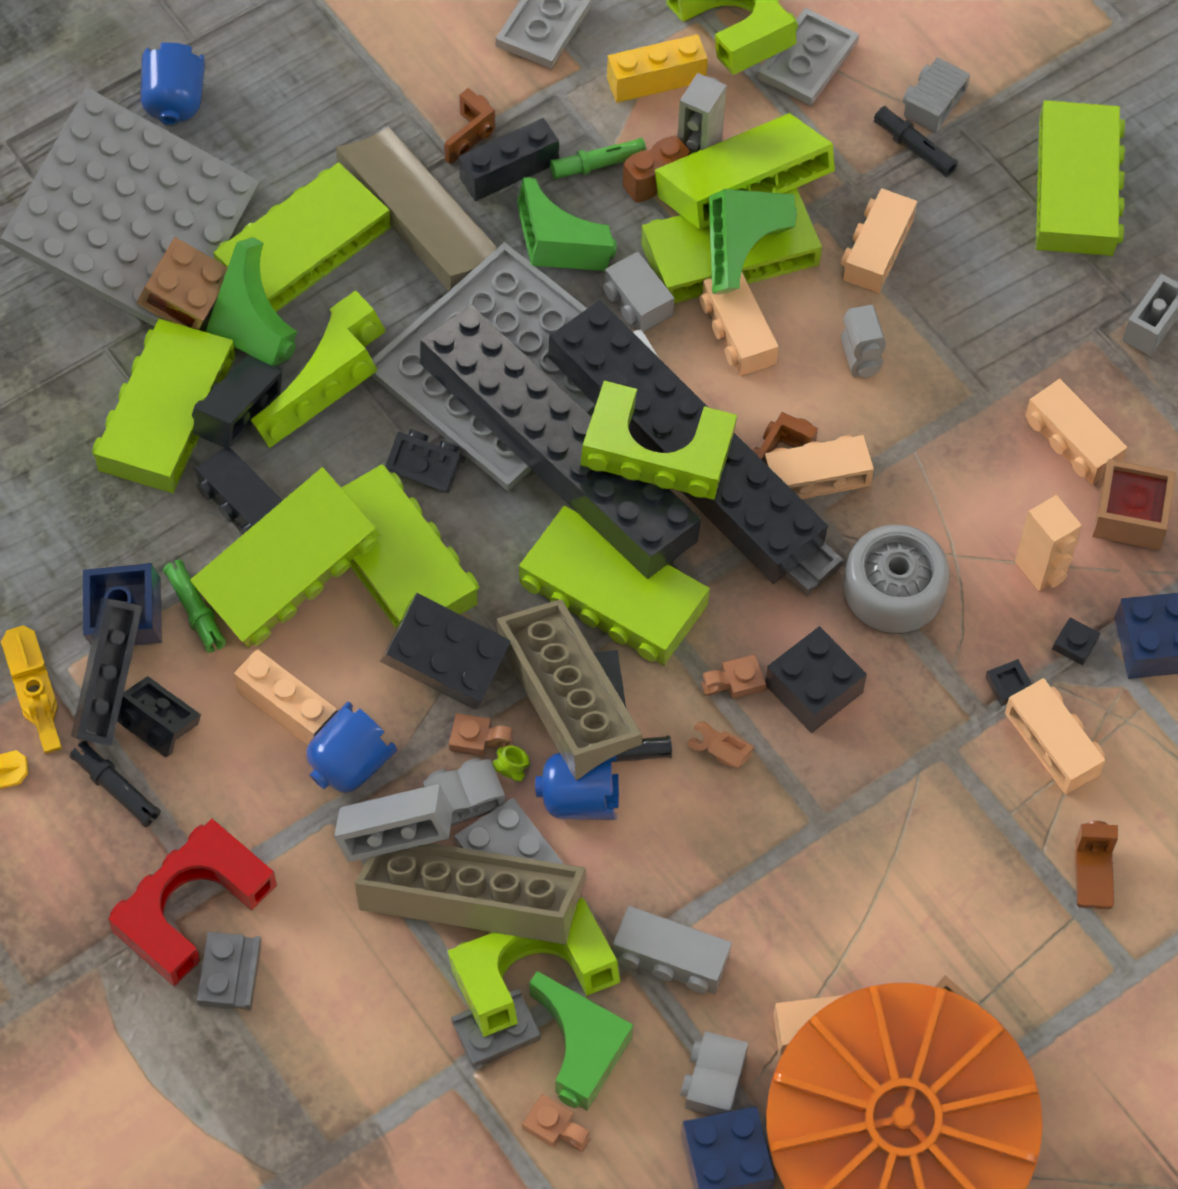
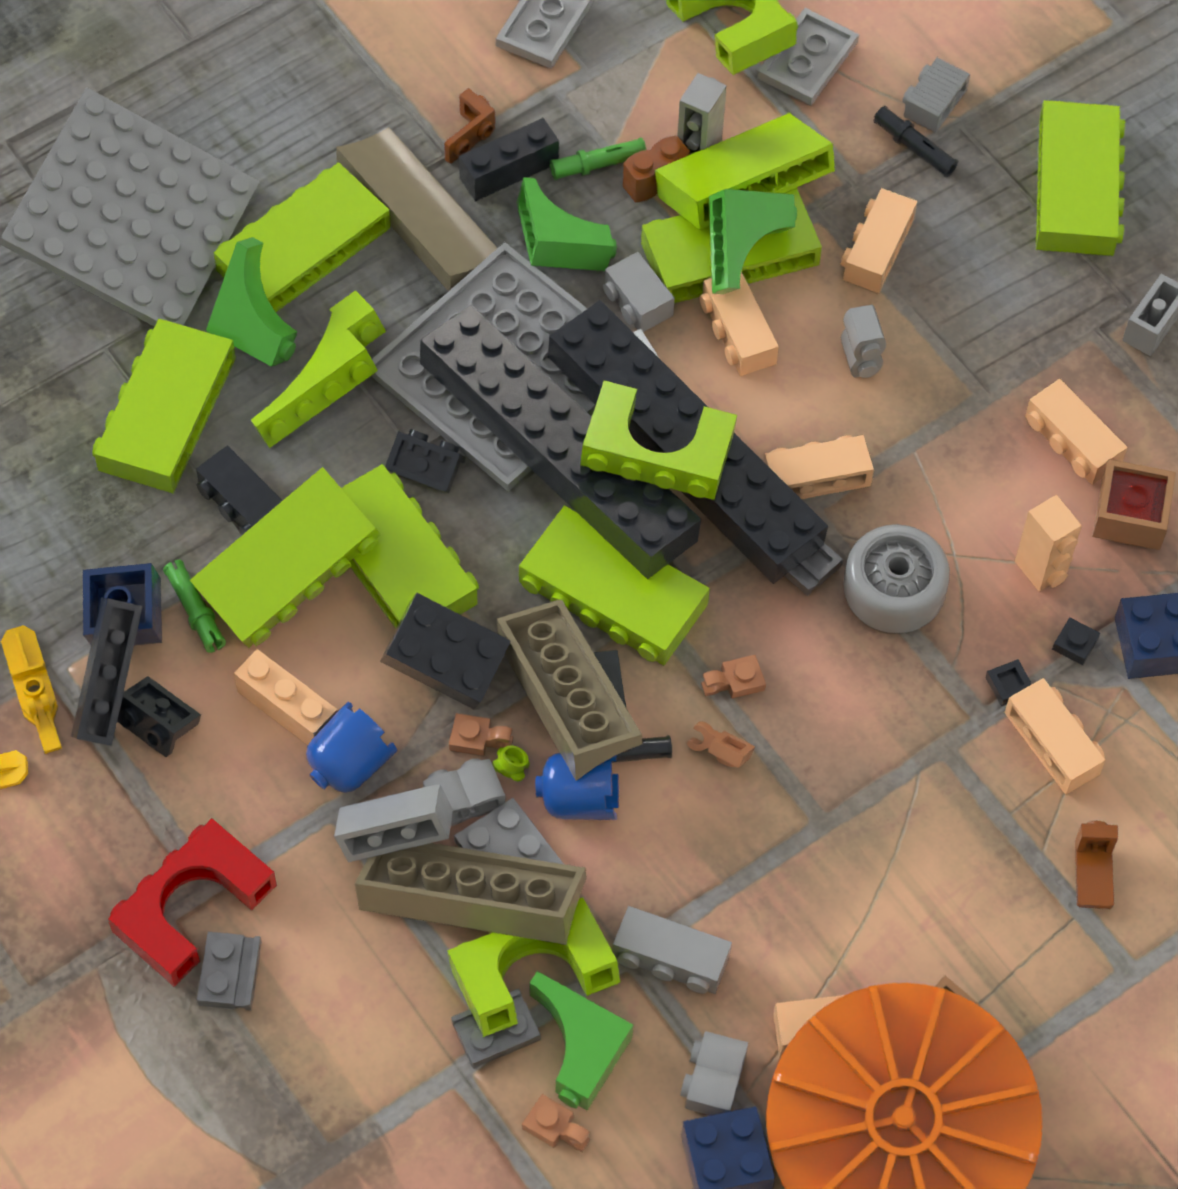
black pin [70,741,161,827] -> none
medium nougat piece [136,237,228,330] -> none
blue cylinder [140,42,206,125] -> none
black brick [192,355,282,449] -> none
yellow brick [607,34,708,103] -> none
dark orange bracket [753,412,818,462] -> none
black brick [765,626,867,733] -> none

